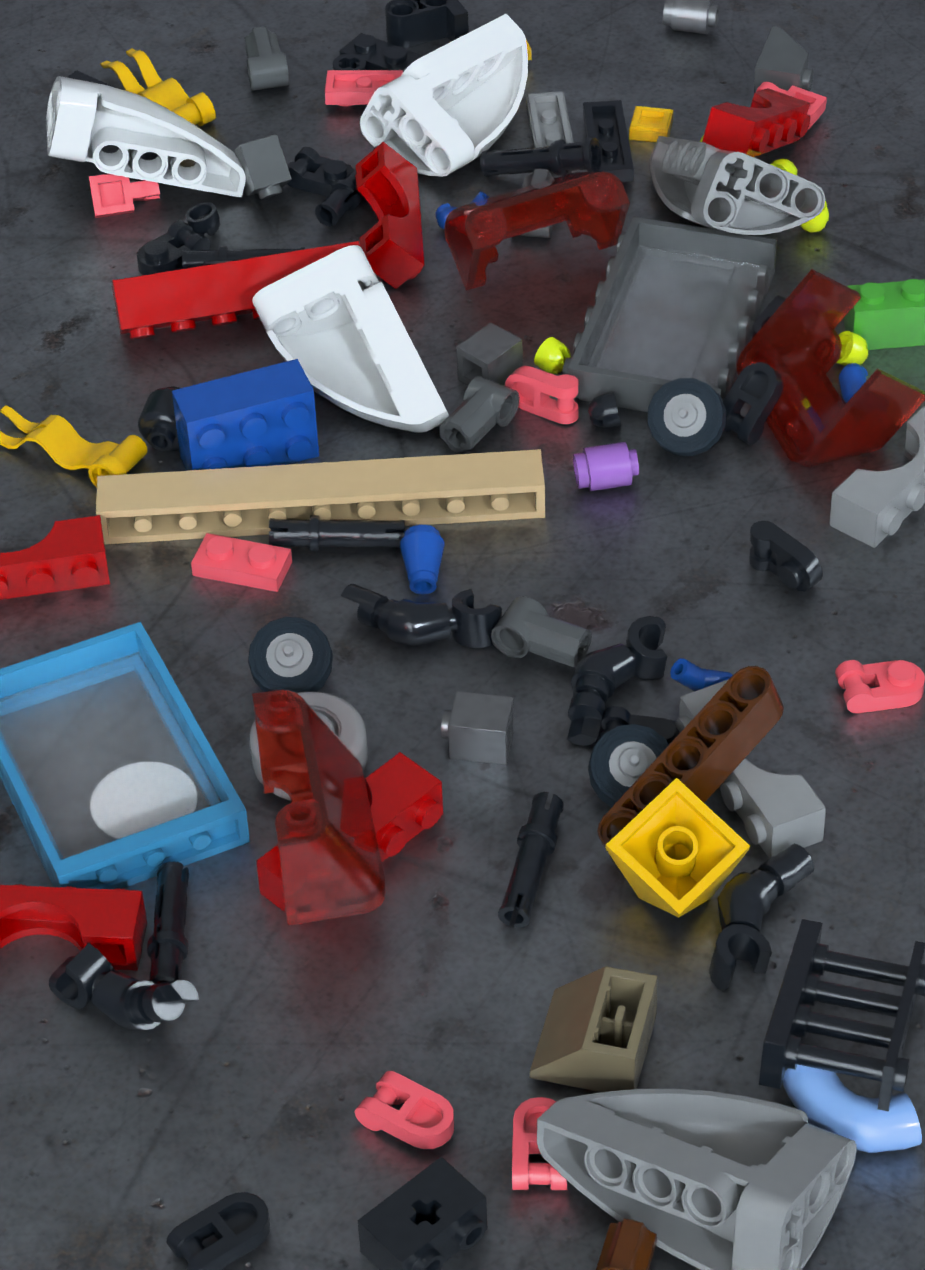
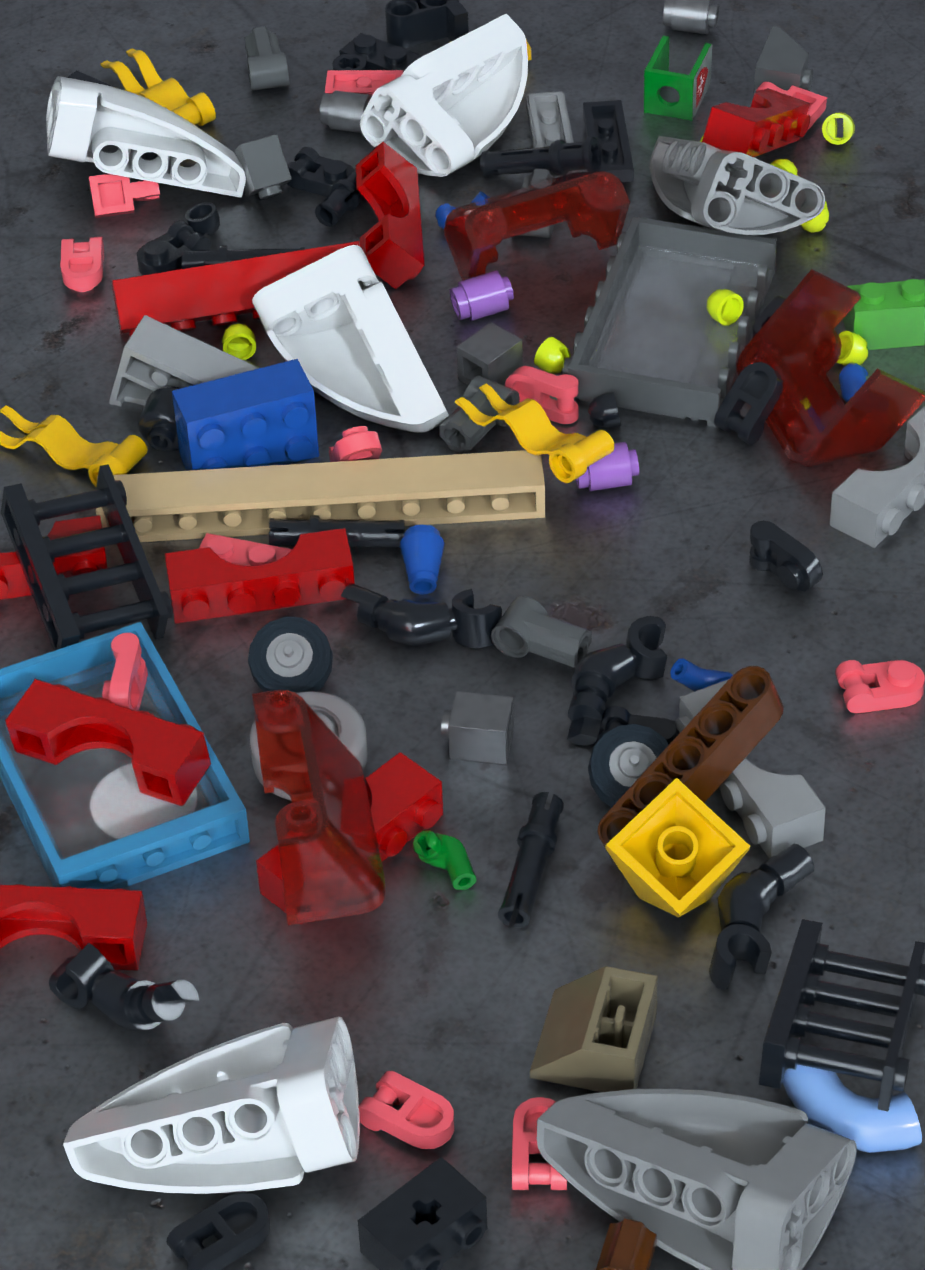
black pin [147,862,189,984] -> none
yellow tile [629,106,674,142] -> none
black wheel [647,378,726,456] -> none
none -> black fence [1,464,172,651]
none -> red arch [5,679,211,807]
none -> coral plate [60,237,104,292]
none -> white panel [63,1016,360,1194]
none -> coral plate [102,632,148,711]
none -> light grey wedge [109,315,259,406]
none -> red arch [165,528,355,624]
none -> neon yellow hinge [222,324,256,360]
none -> flat silver brick [320,91,372,133]
none -> coral plate [329,426,382,462]
none -> green arm [413,830,476,890]
none -> medium lavender brick [450,270,514,321]
none -> yellow flag [455,383,614,483]
none -> green piece [644,35,712,121]
none -> neon yellow hinge [706,289,744,326]
none -> neon yellow hinge [822,112,855,145]

